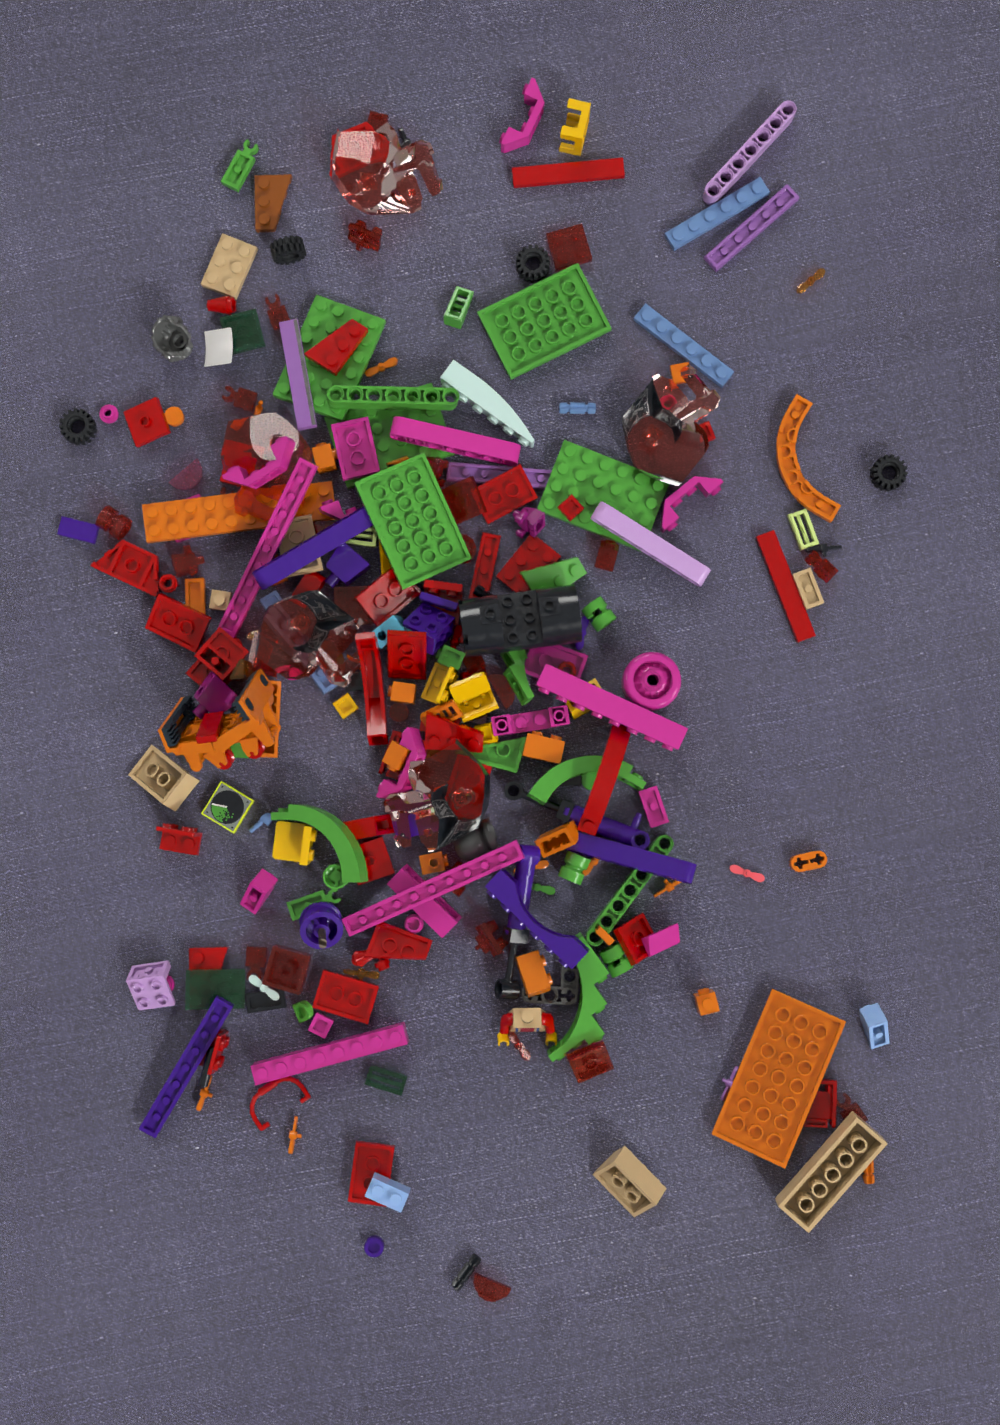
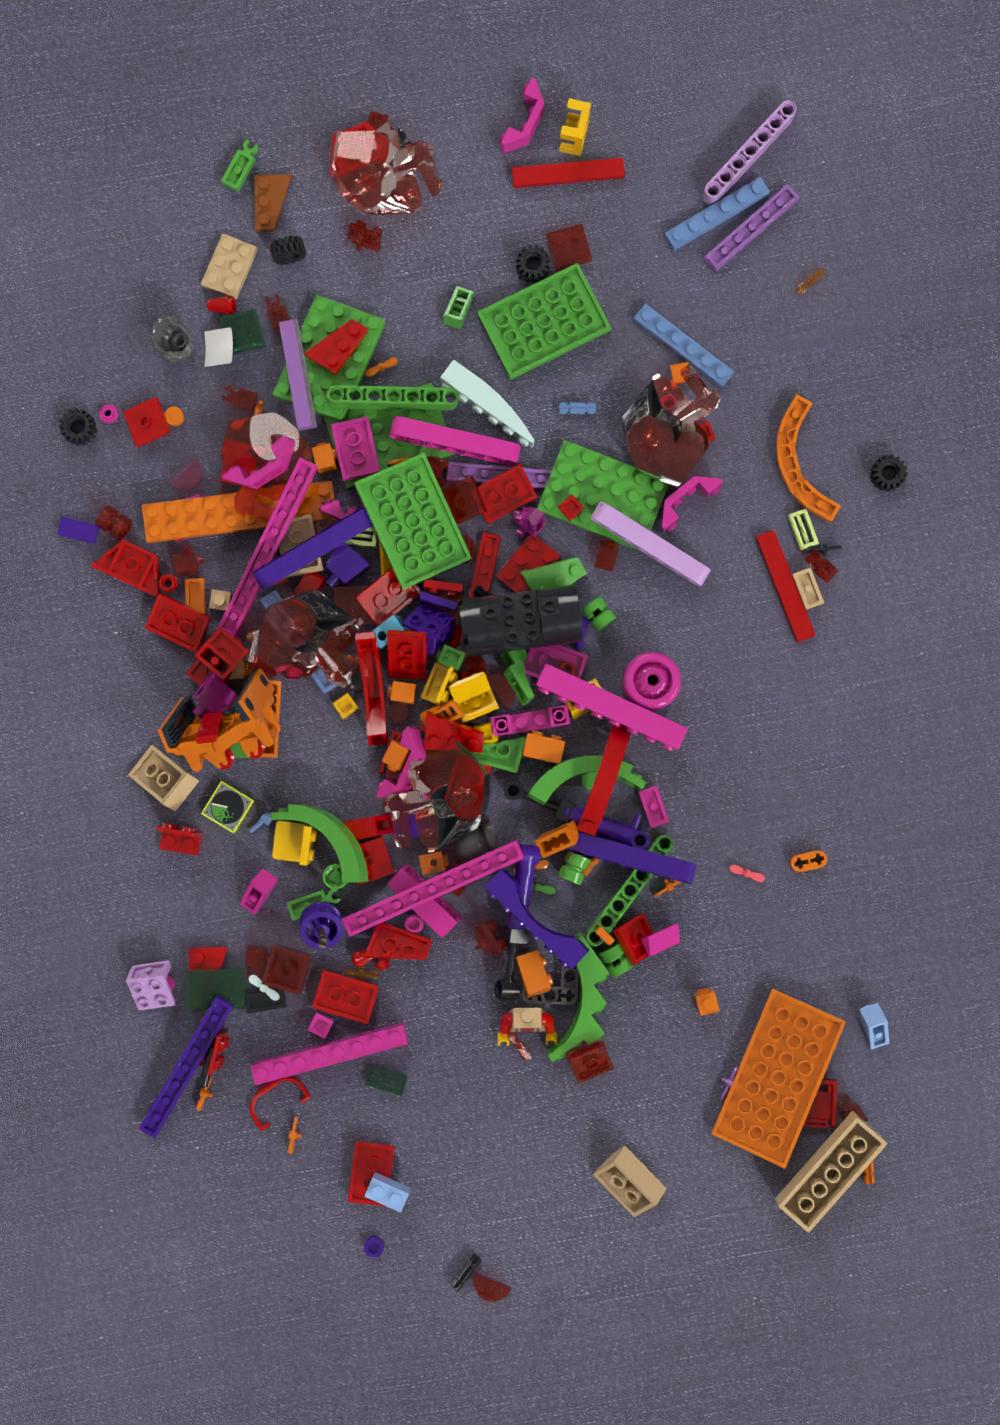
bright green tile [292,1000,313,1023] -> none

